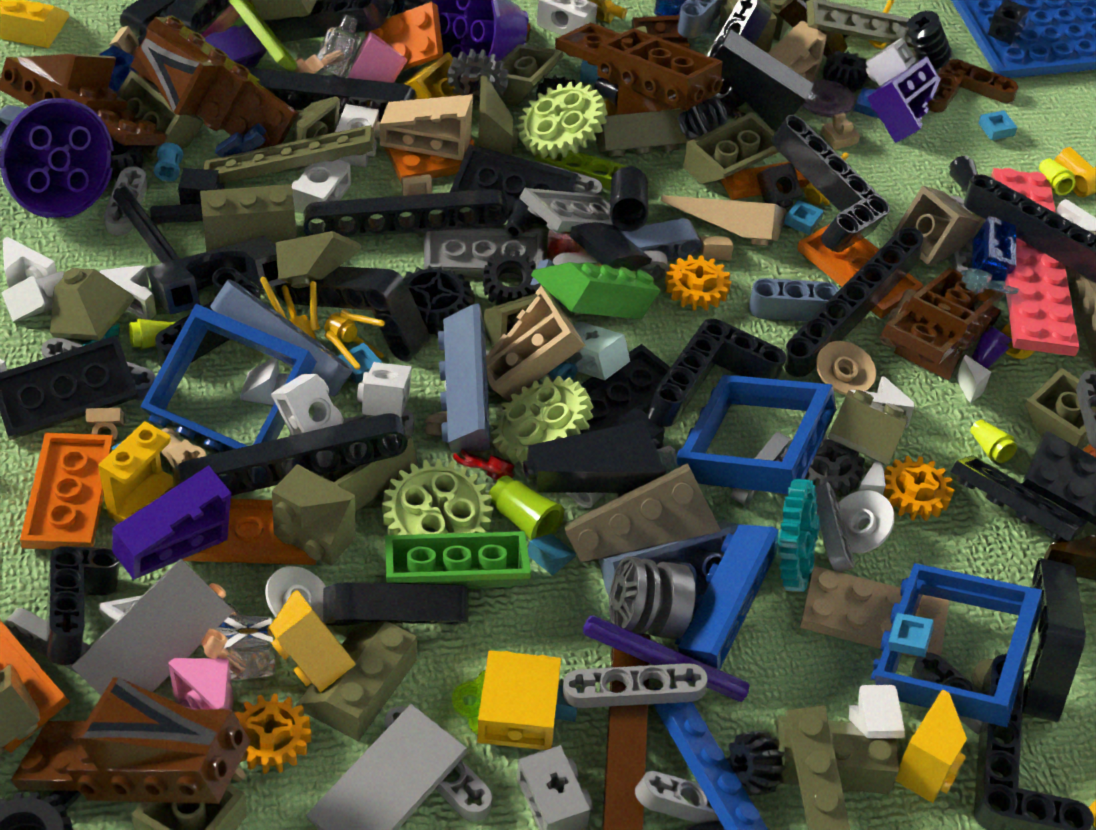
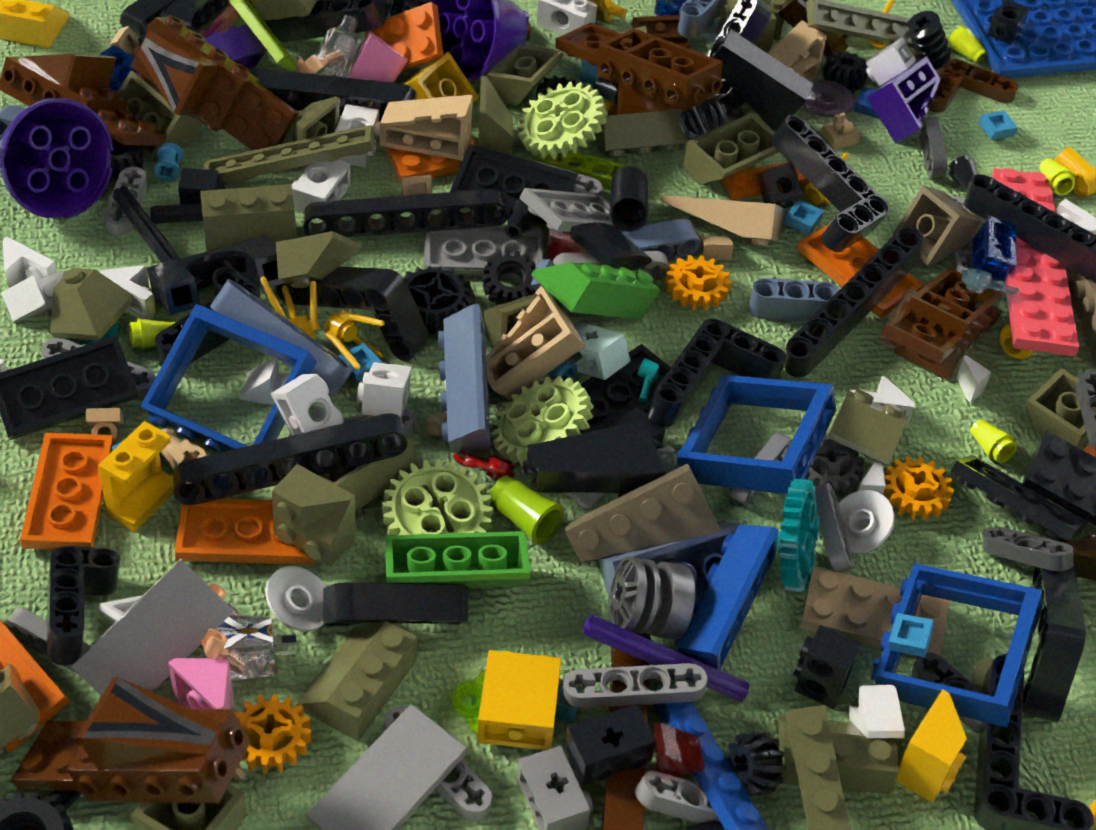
dark purple wedge [112,466,231,580] -> none
dark blue plate [215,123,267,157] -> none
yellow slope [269,590,356,693] -> none
dark grey gear [447,49,509,105] -> none
dark azure slope [528,533,576,576] -> none
tan dish [816,341,876,395] -> none
dark purple cone [971,326,1012,369] -> none
none -> black brick [564,704,656,785]
none -> teal hand [638,359,659,403]
none -> clear red slope [654,723,705,778]
none -> black brick [793,625,861,709]
none -> dark grey beam [919,116,947,179]
none -> neon yellow cone [948,26,987,63]
none -> dark grey beam [983,527,1074,571]

